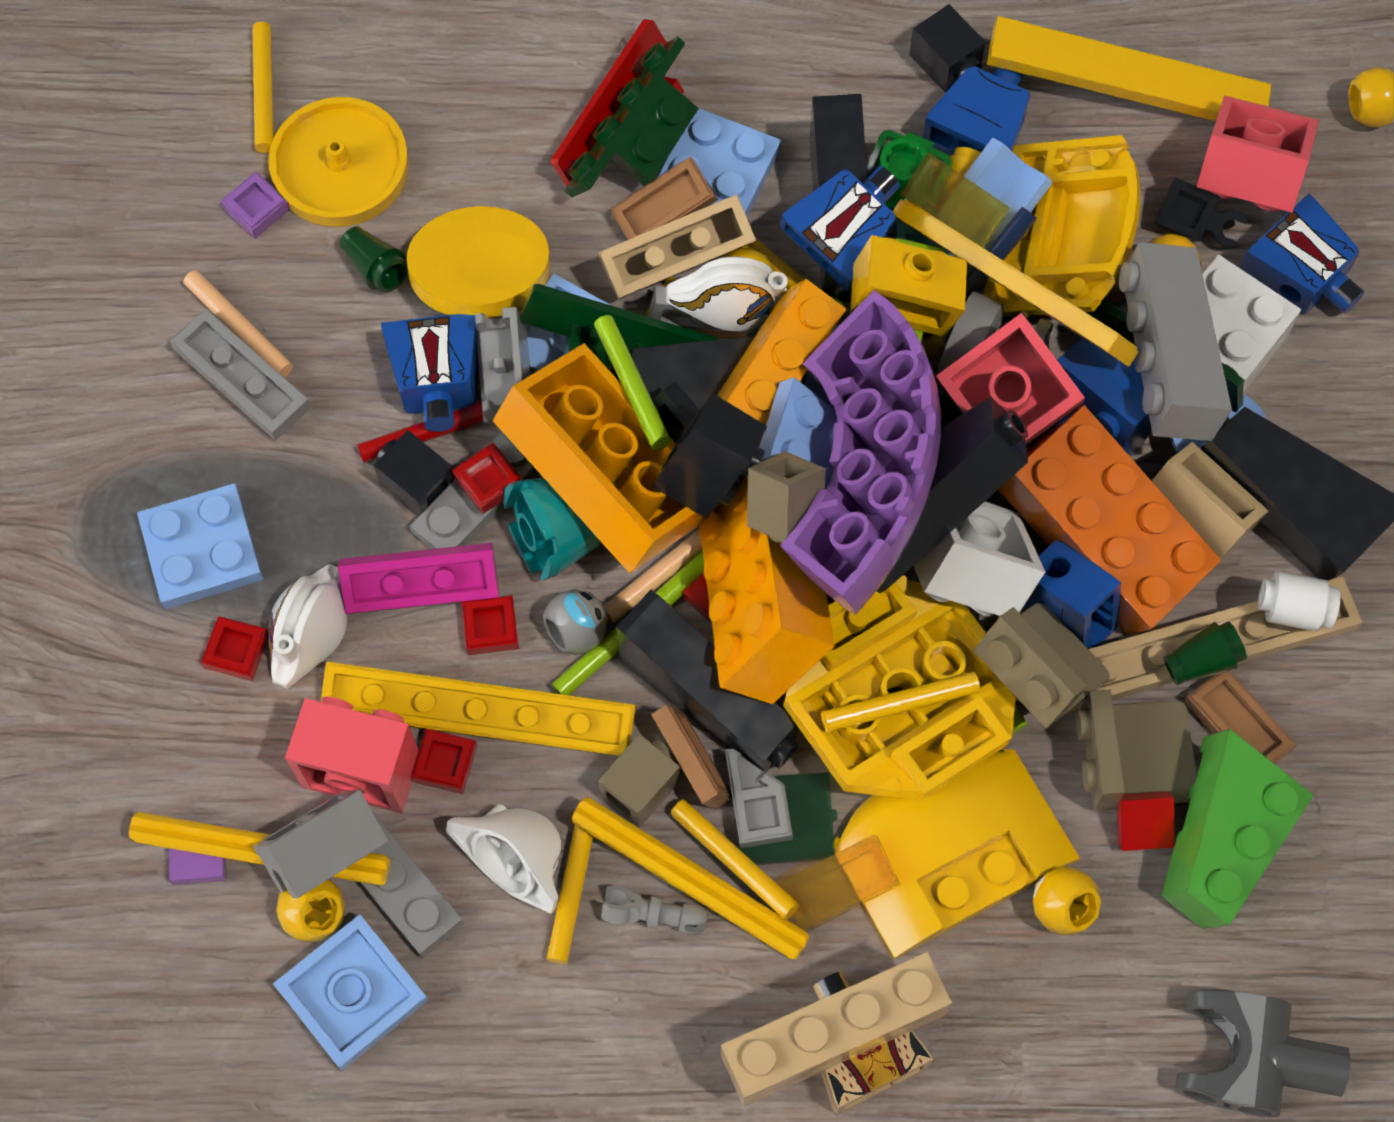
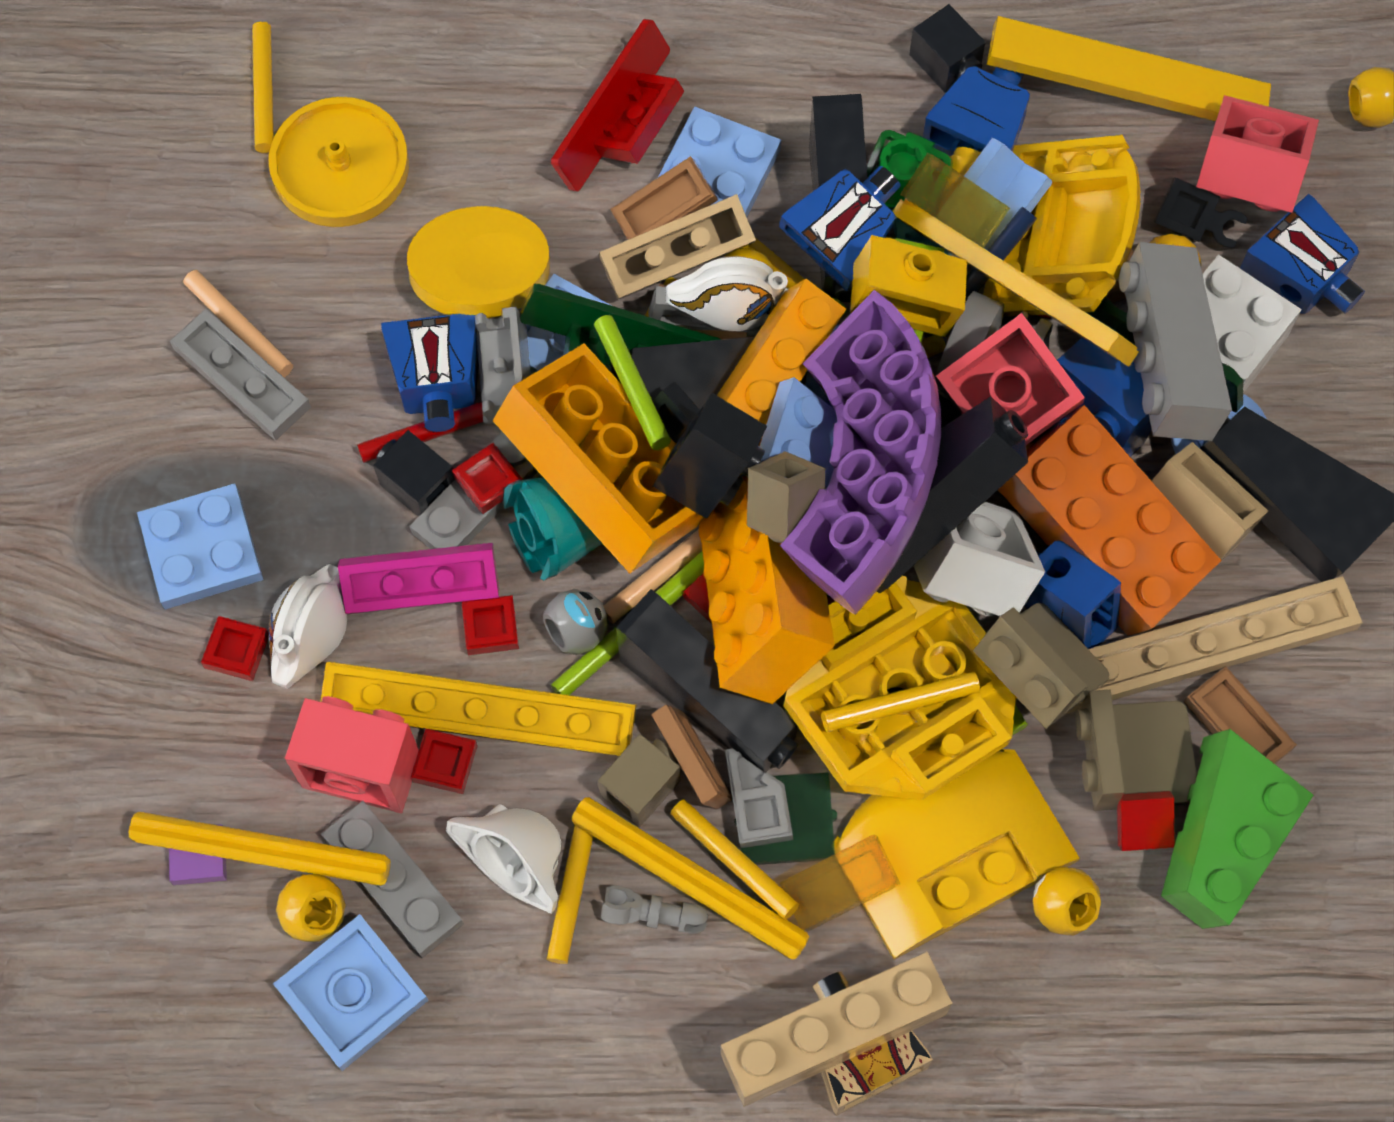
medium lavender tile [220,171,290,239] -> none
light grey hinge [252,790,389,899] -> none
dark green cone [340,226,408,292] -> none
dark green bracket [564,37,699,198] -> none
dark green cone [1163,621,1247,685] -> none
dark grey connector [1175,991,1351,1117] -> none
white brick [1258,571,1341,631] -> none

